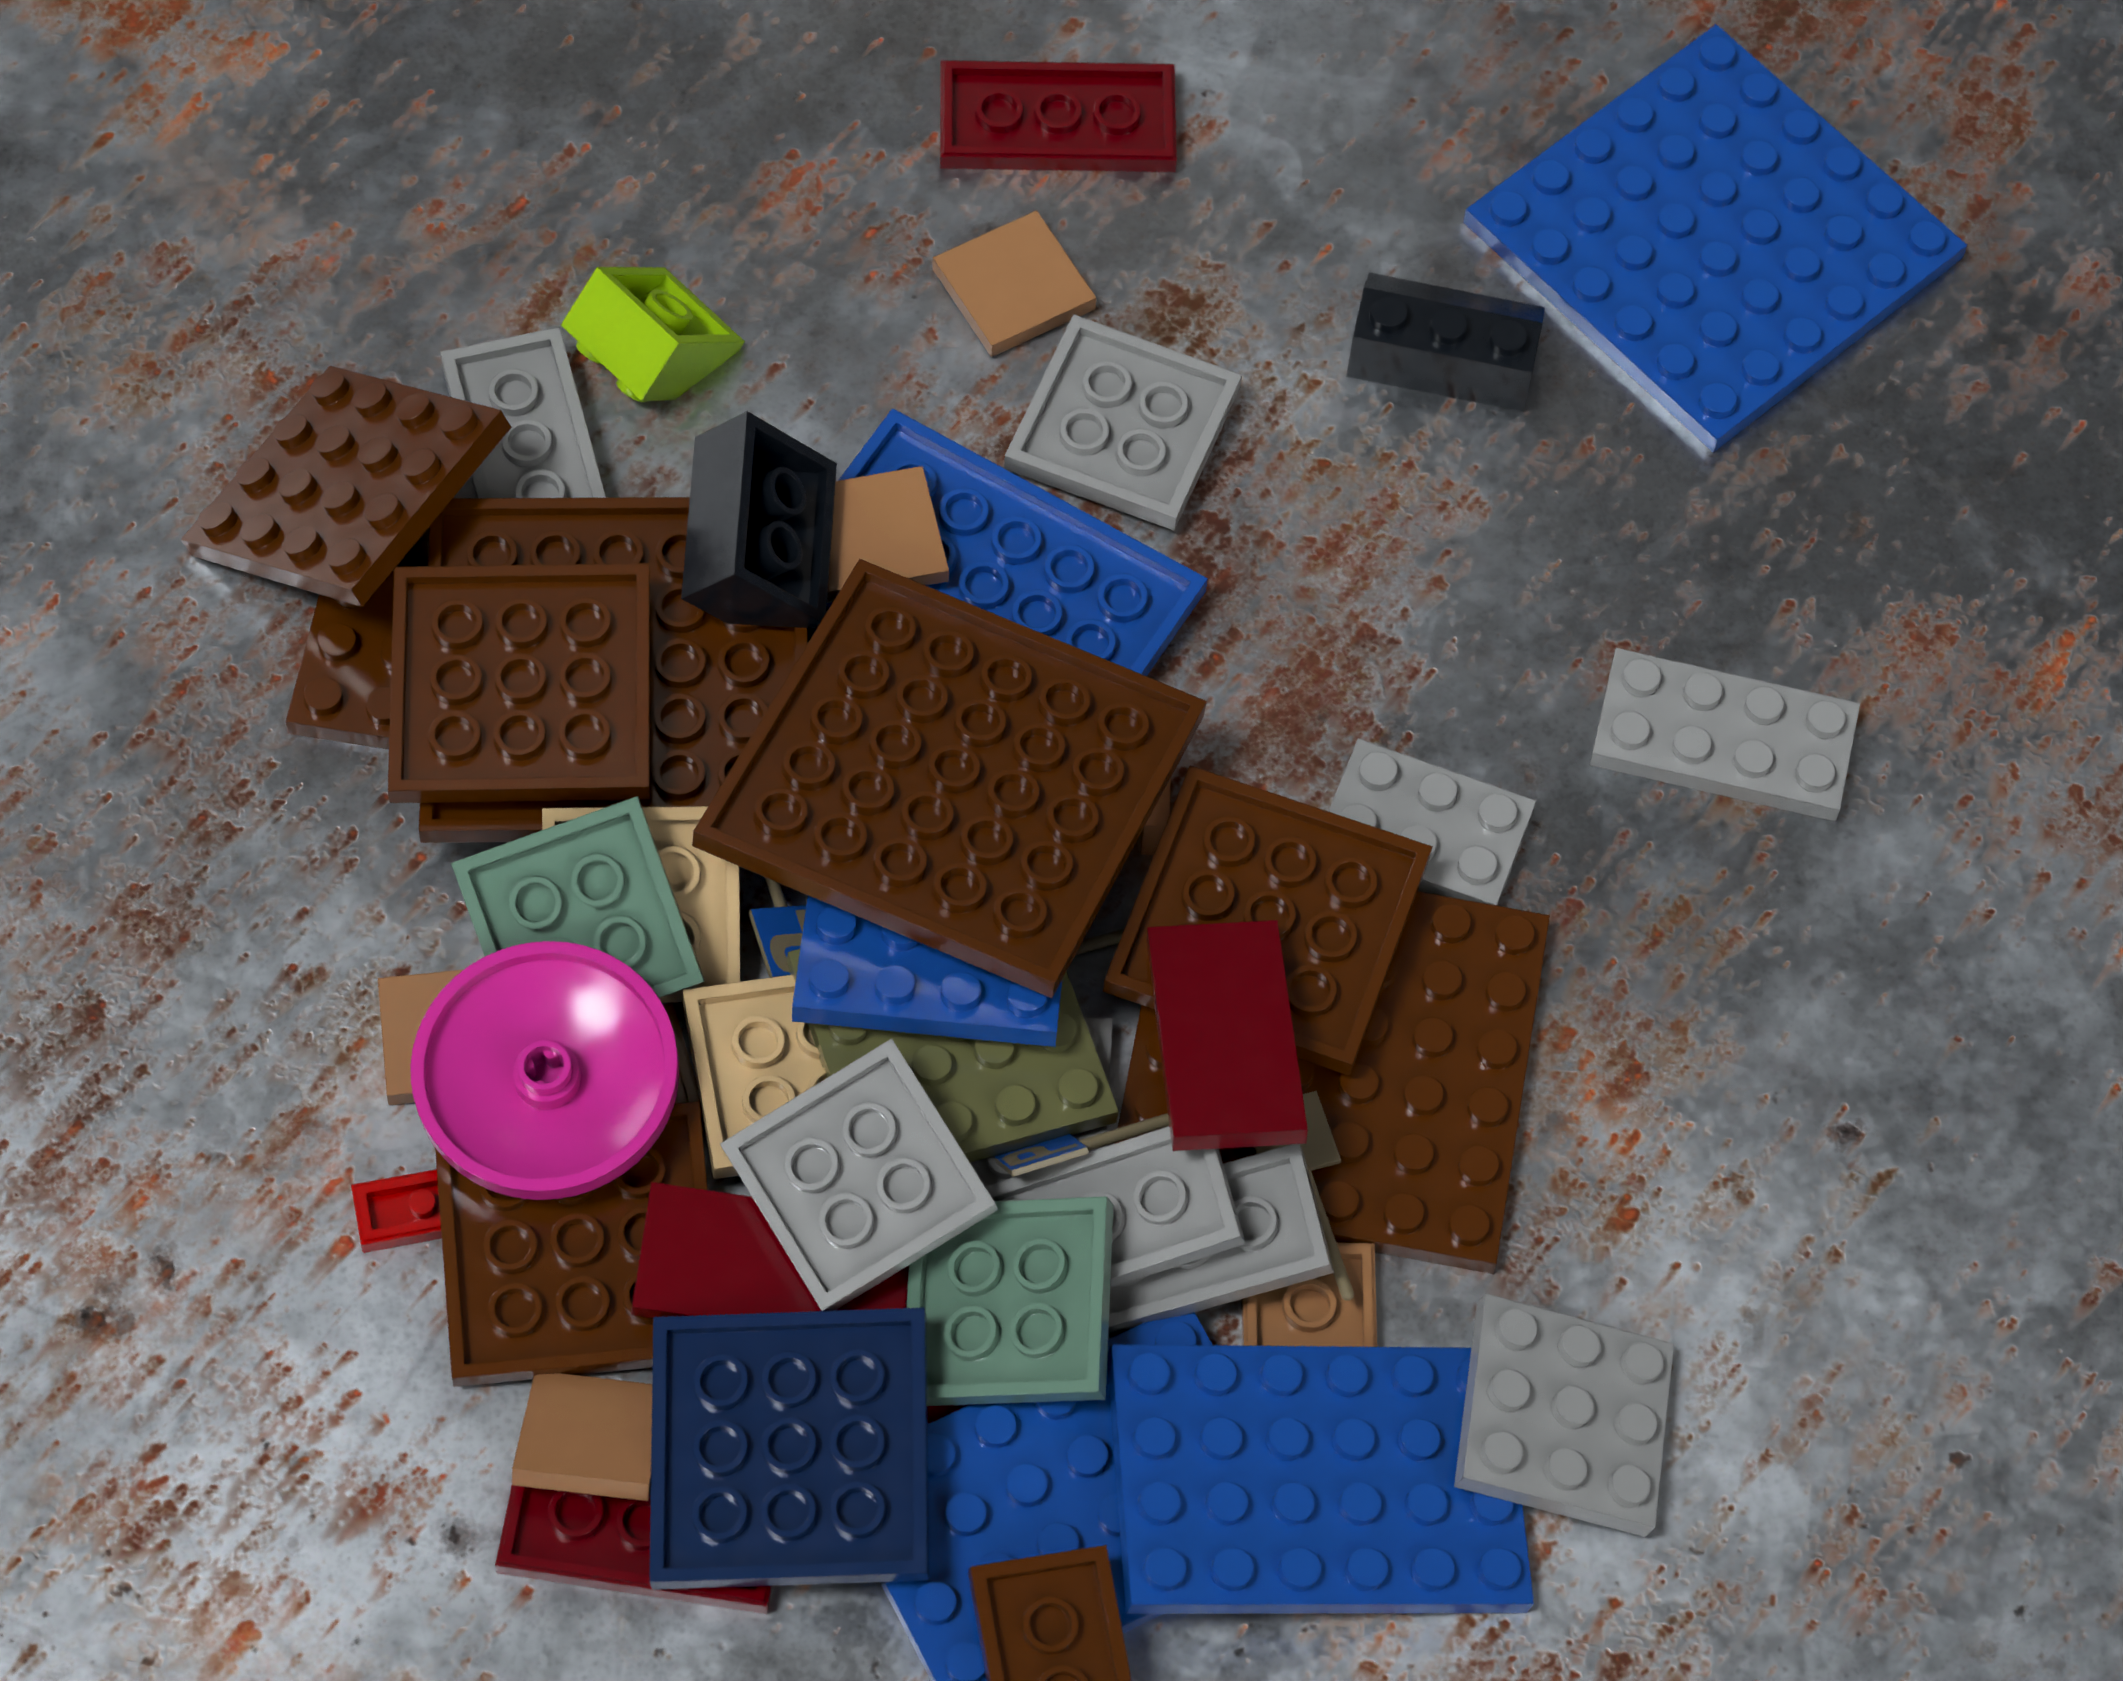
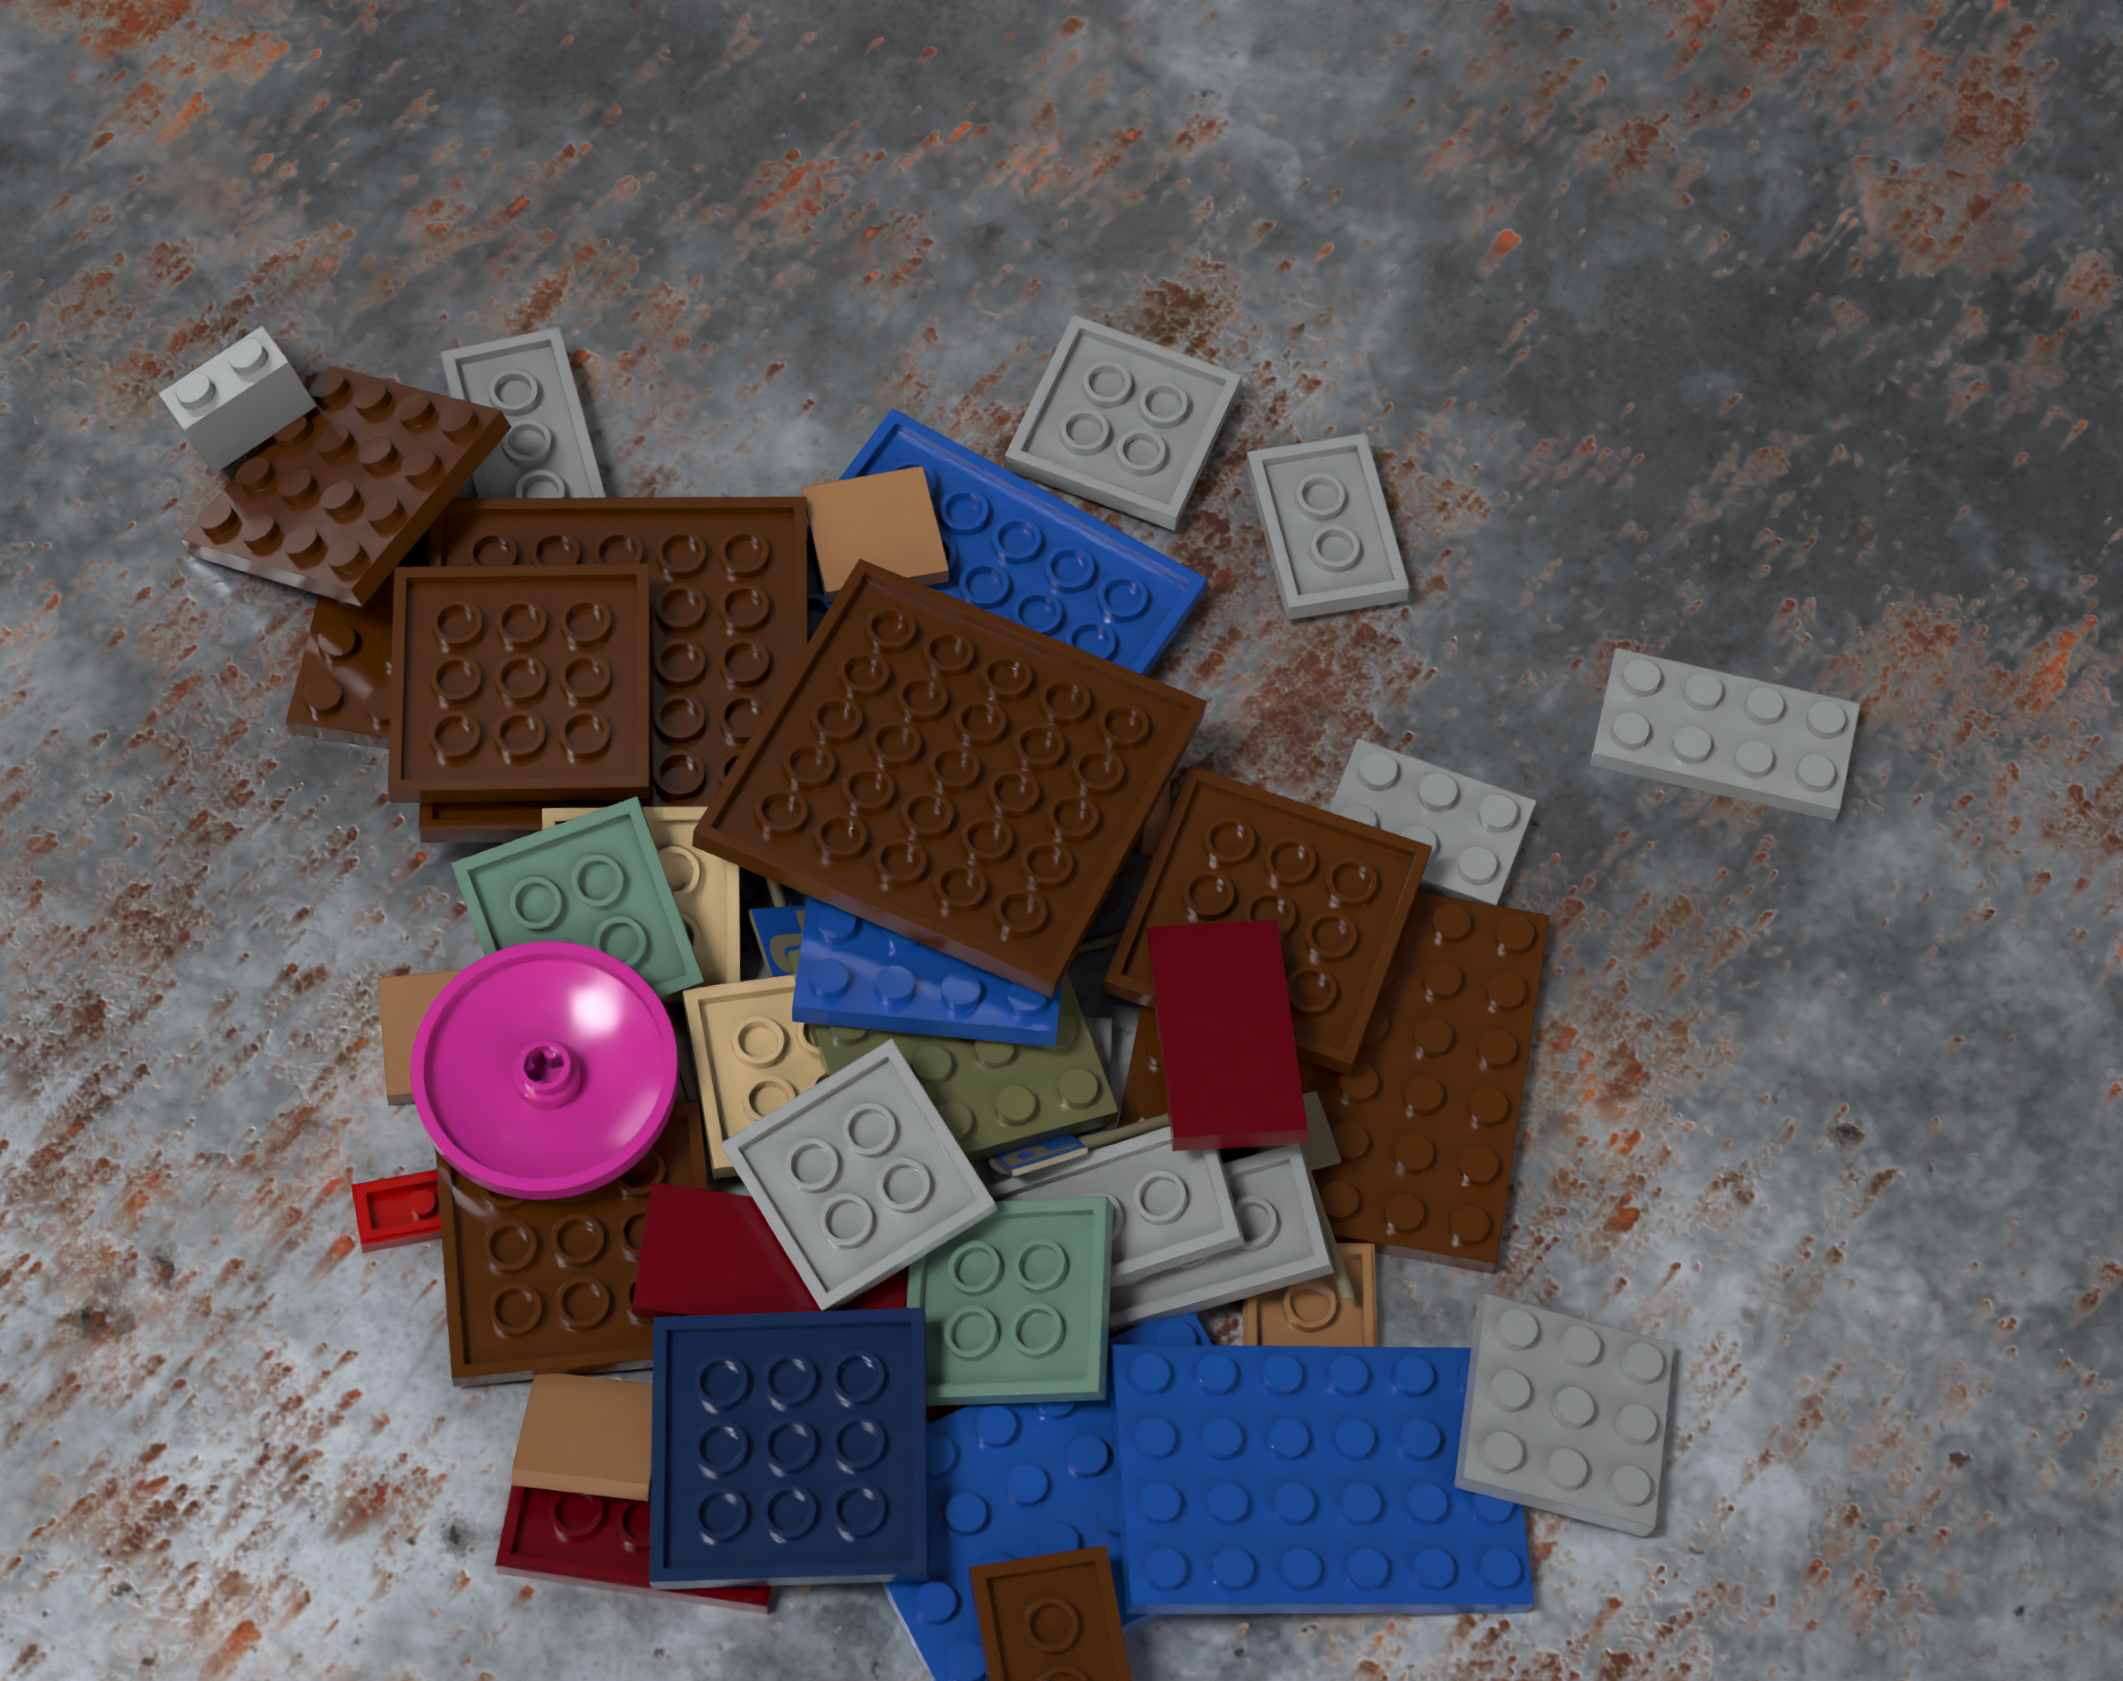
lime slope [561,267,745,402] -> none
black slope [681,411,837,629] -> none
medium nougat tile [932,210,1096,357] -> none
dark red tile [940,60,1177,172] -> none
black slope [1346,272,1545,412] -> none
blue plate [1463,24,1967,453] -> none
none -> light grey slope [158,325,316,474]
none -> light grey plate [1245,433,1410,620]

